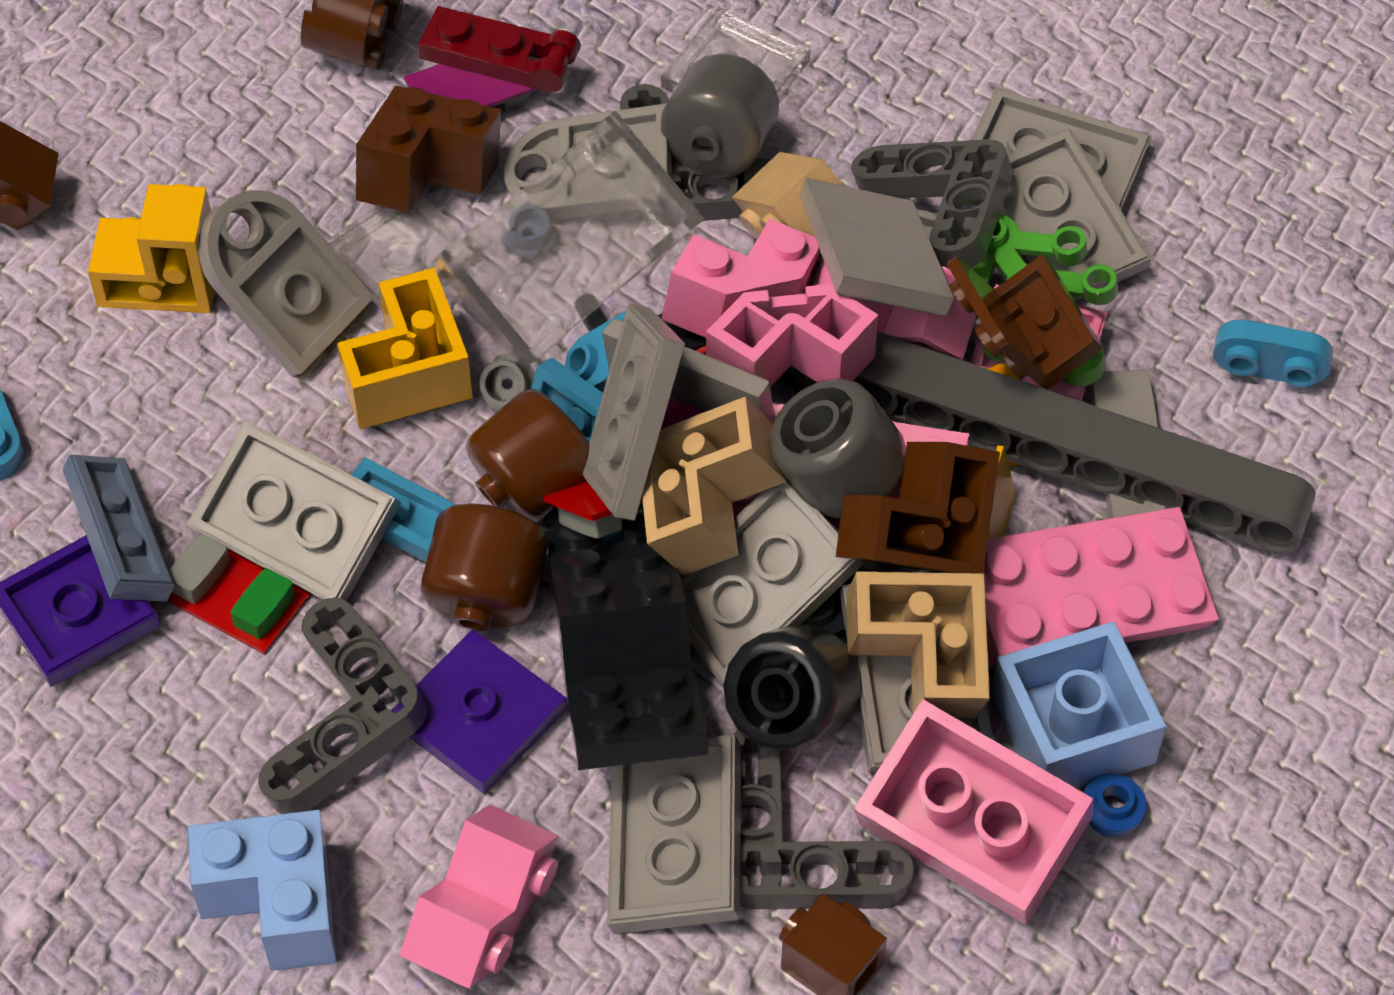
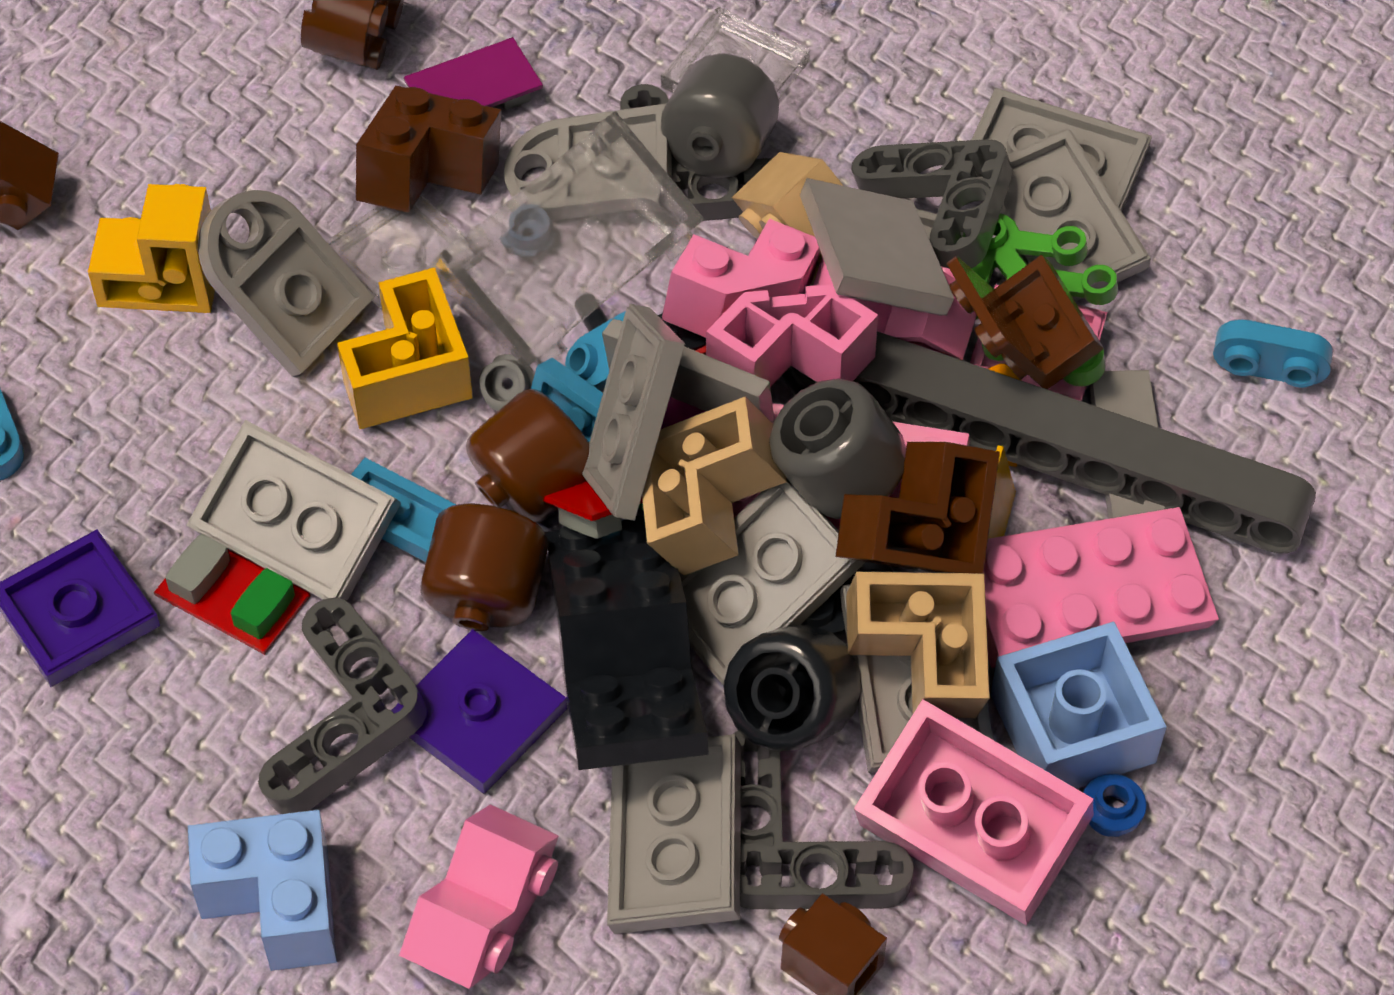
sand blue tile [63,455,174,601] -> none
dark red plate [418,6,581,92] -> none

